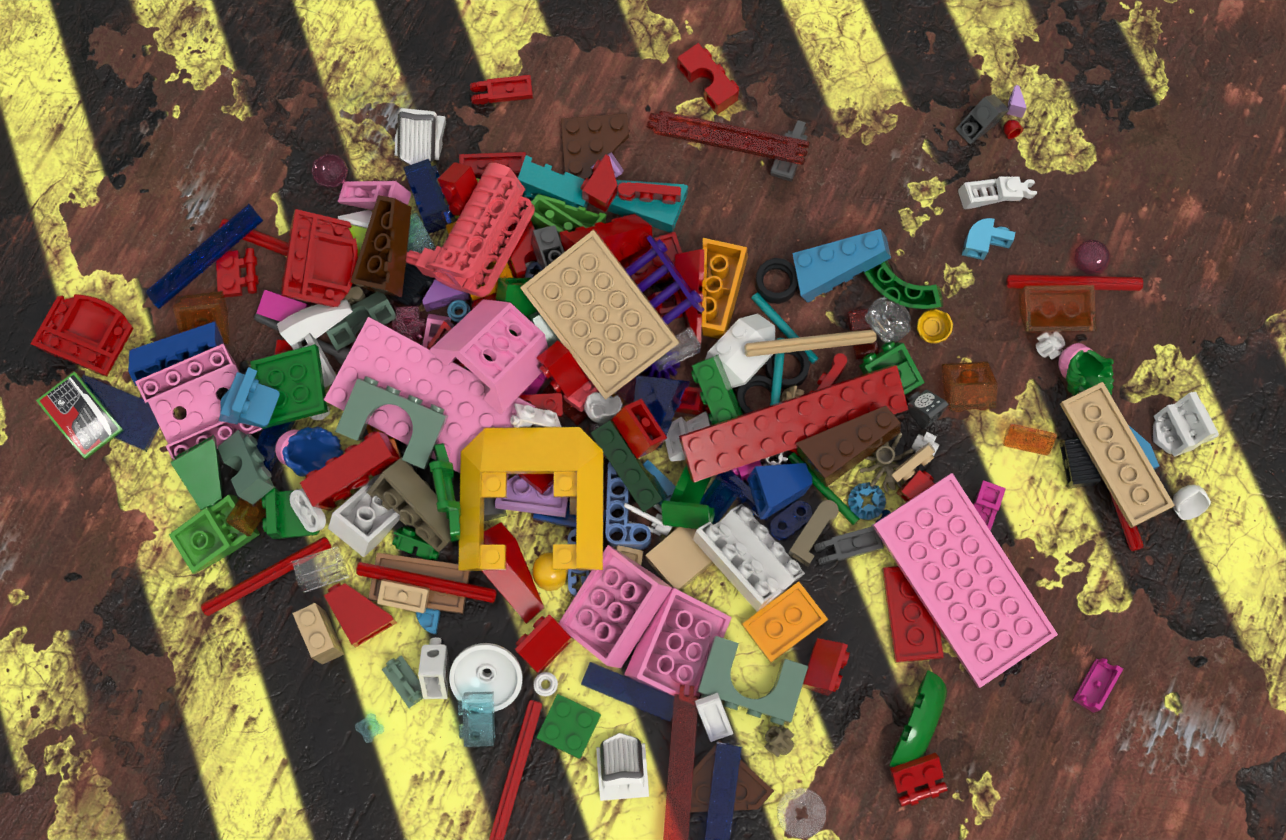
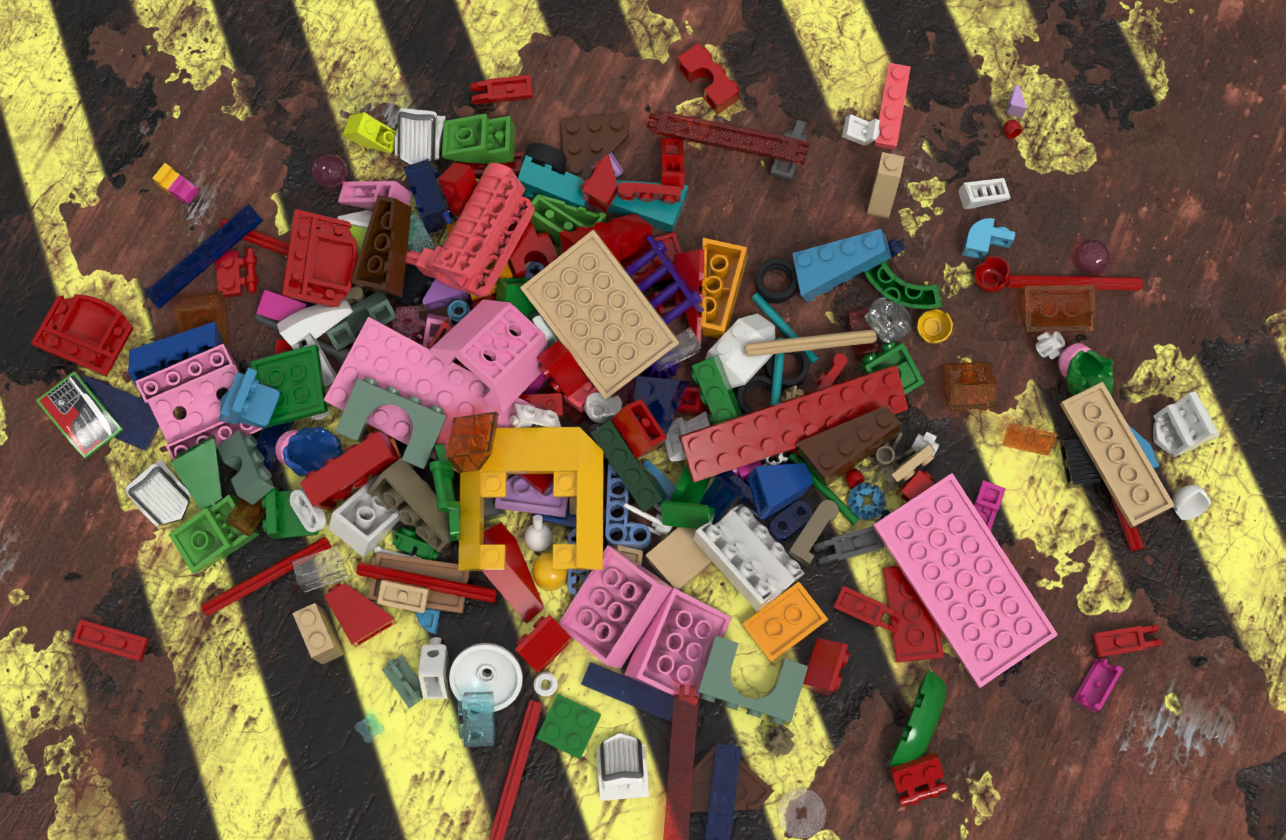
dark grey slope [531,225,564,269] -> none
white tile [695,693,733,742] -> none
dark grey slope [907,389,949,430] -> none
dark grey slope [956,94,1009,145] -> none
white plate [996,176,1037,201] -> none
none -> red tile [72,619,149,662]
none -> white piece [125,460,191,527]
none -> leg [153,163,200,205]
none -> neon yellow slope [343,112,396,153]
none -> white hinge [373,546,422,559]
none -> bright green slope [442,114,515,164]
none -> clear orange slope [446,412,499,473]
none -> black tyre [522,143,567,174]
none -> white piece [524,515,553,551]
none -> red slope [660,138,685,190]
none -> red hinge [833,586,904,634]
none -> white bracket [842,114,880,146]
none -> red hinge [844,468,865,489]
none -> tan slope [867,152,905,219]
none -> coral plate [874,63,911,150]
none -> clear blue plate [888,238,906,258]
none -> red hair [974,256,1010,293]
none -> red hinge [1092,625,1163,658]

